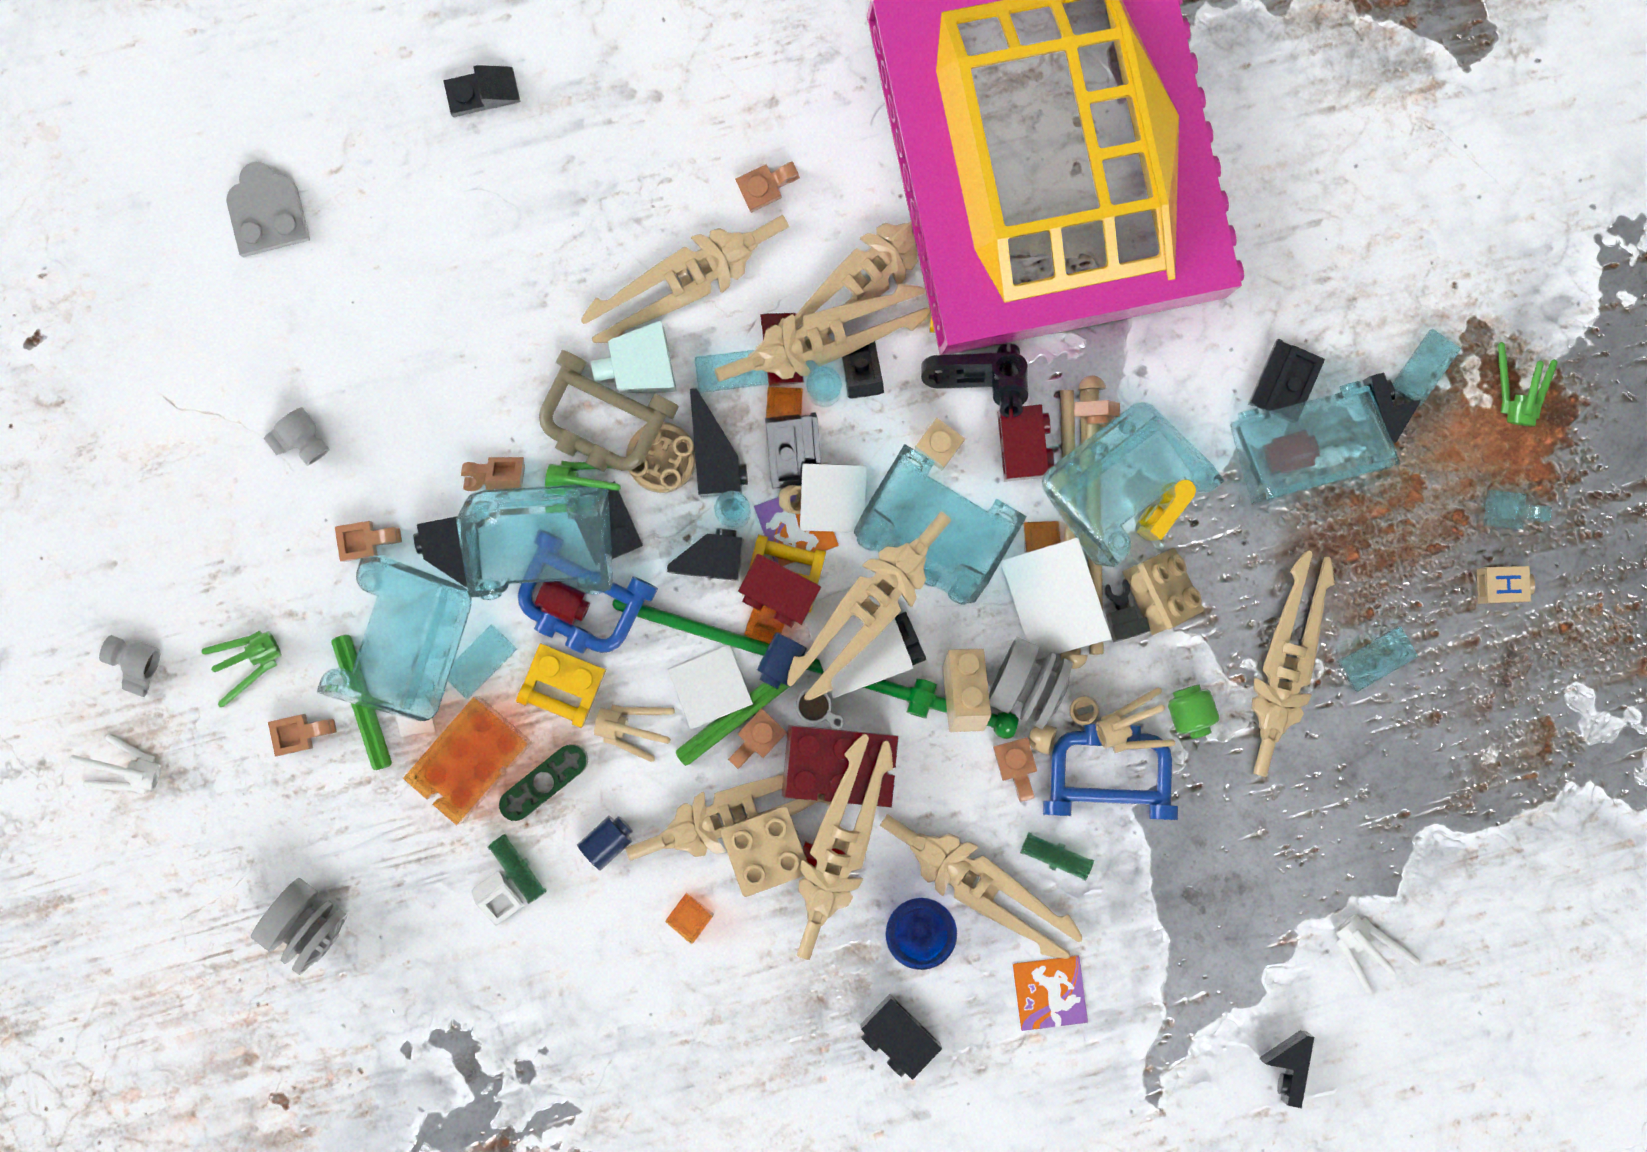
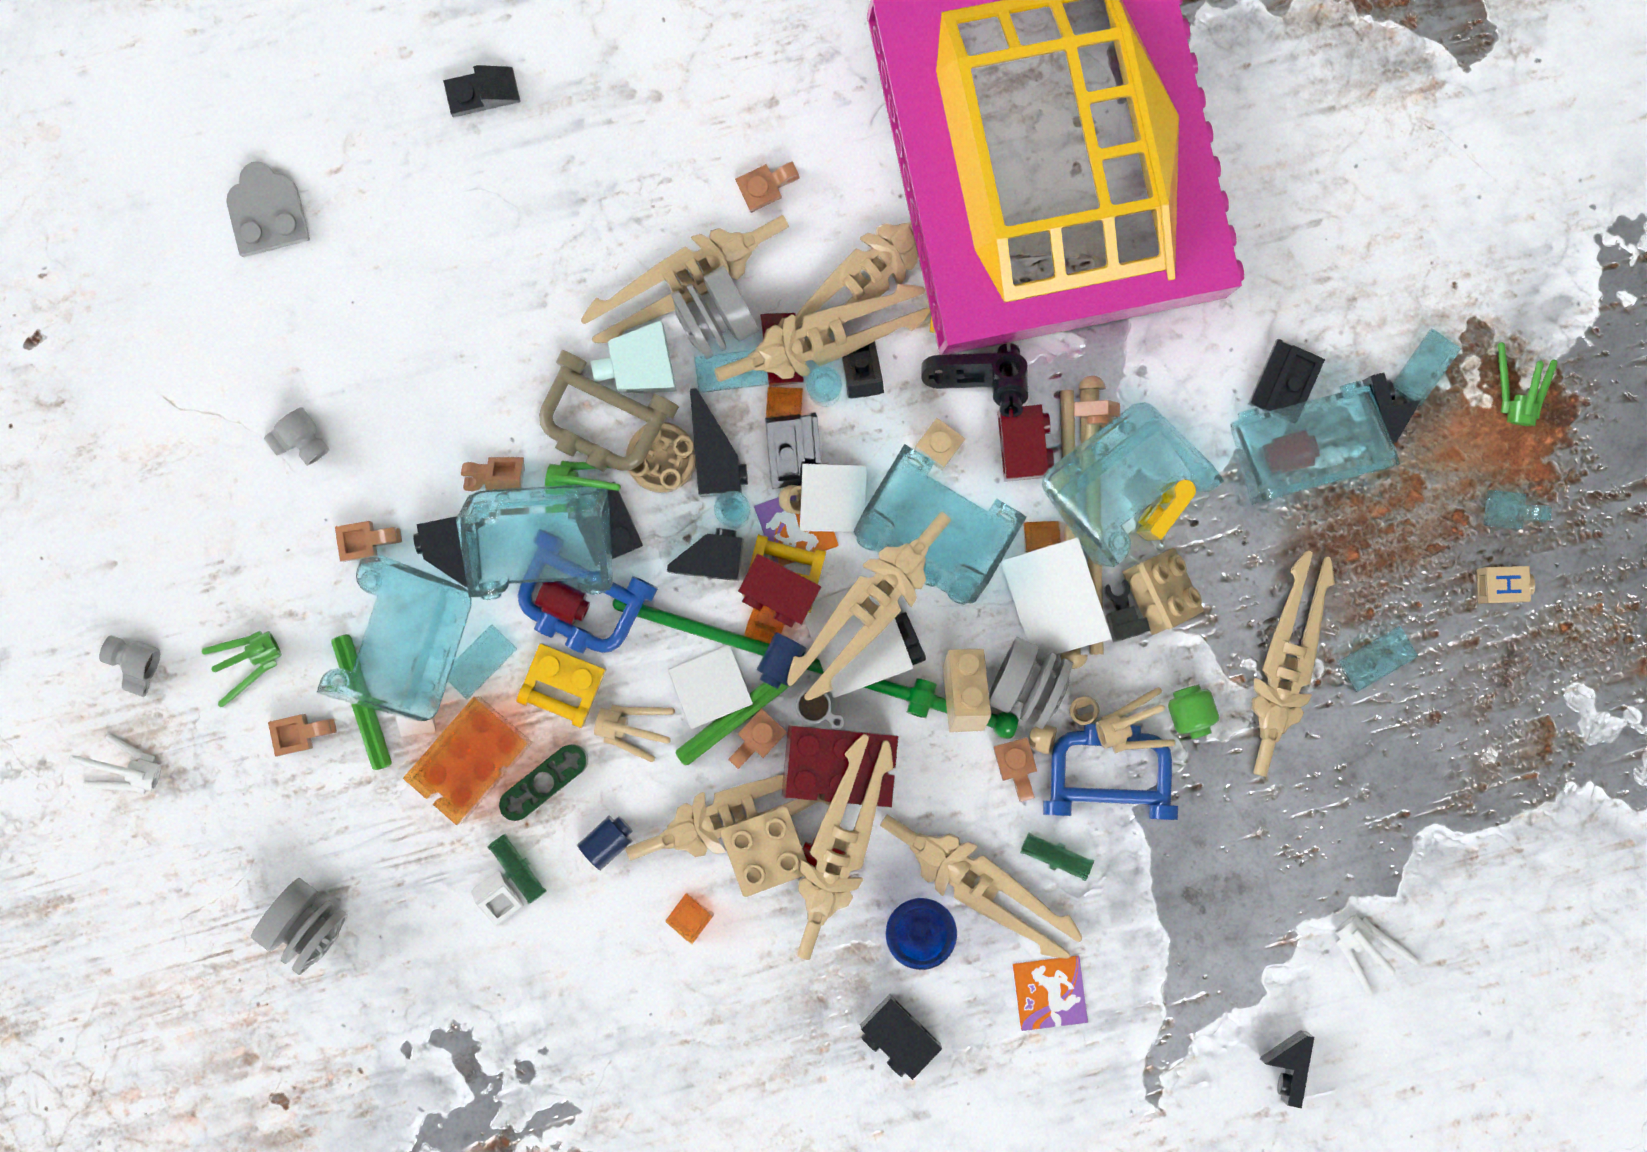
none -> light grey wheel [671,265,759,360]

